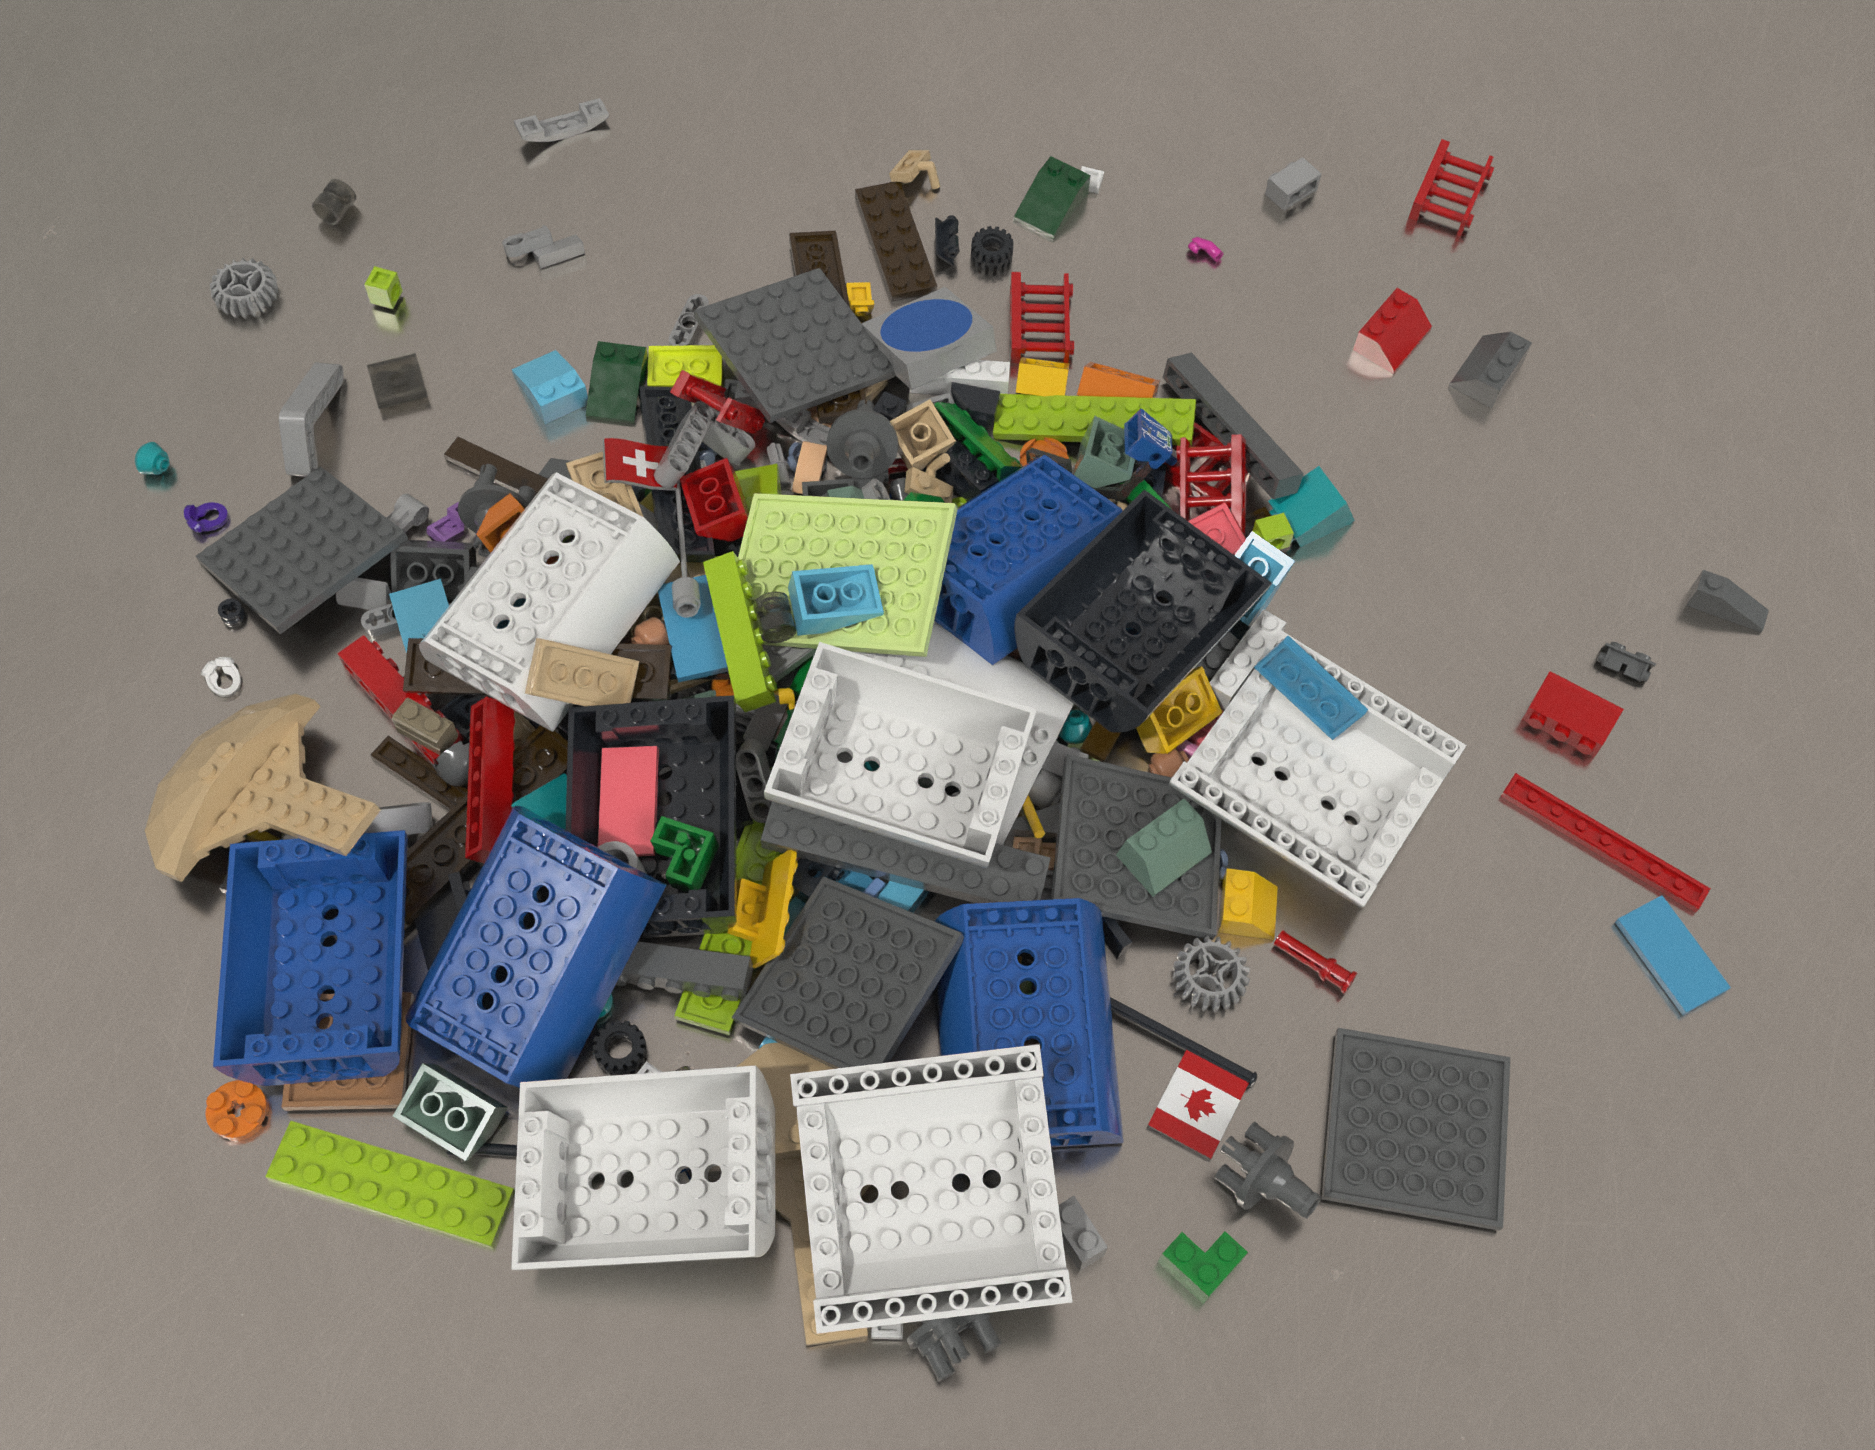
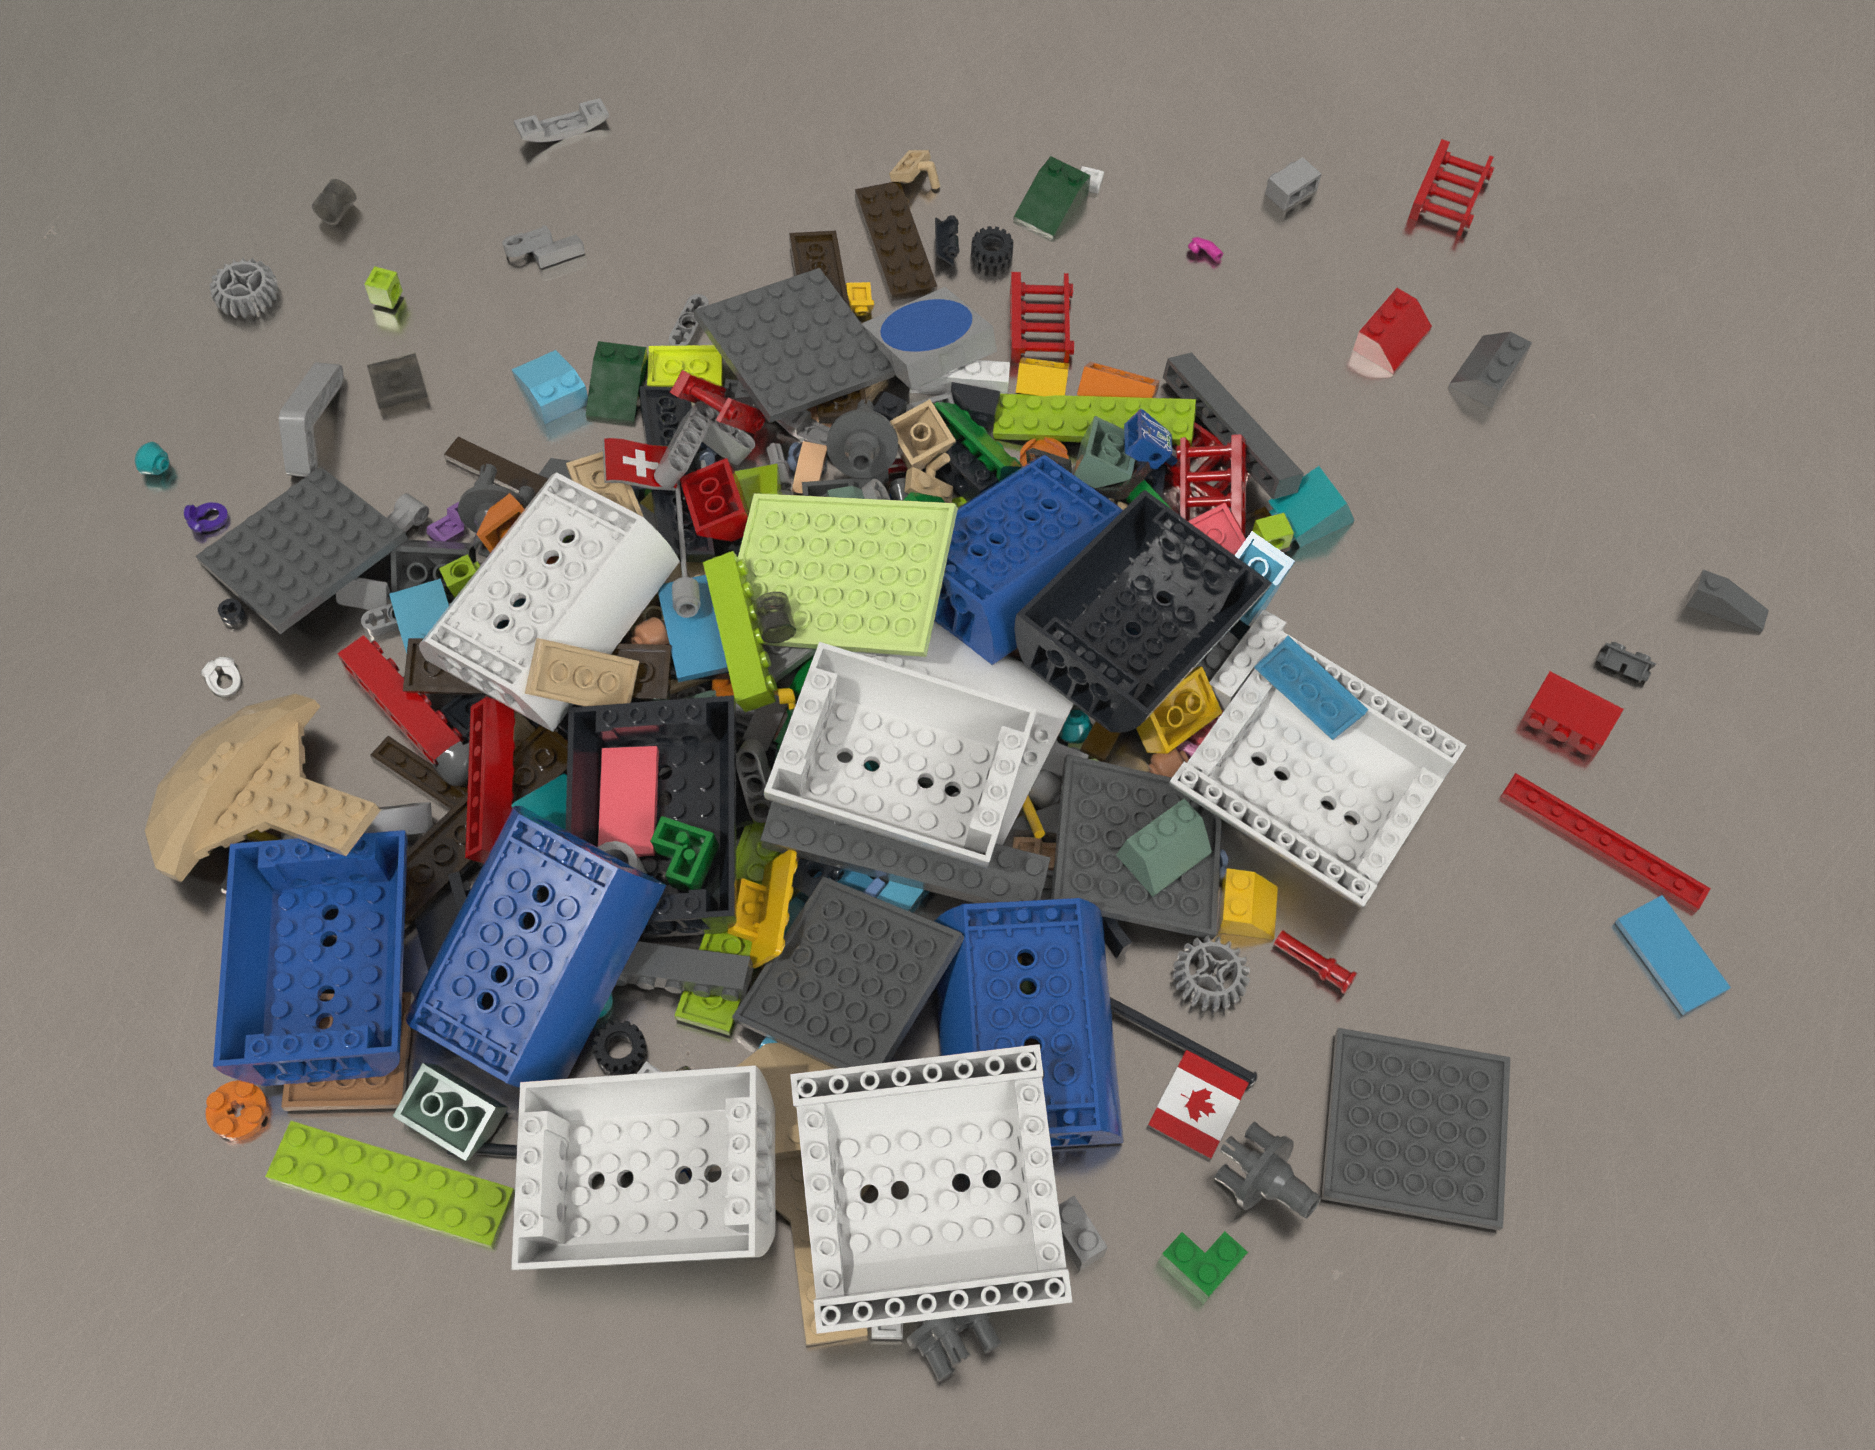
dark tan brick [391,698,458,755] -> none
medium azure slope [788,564,884,636] -> none
none -> lime brick [439,554,481,598]

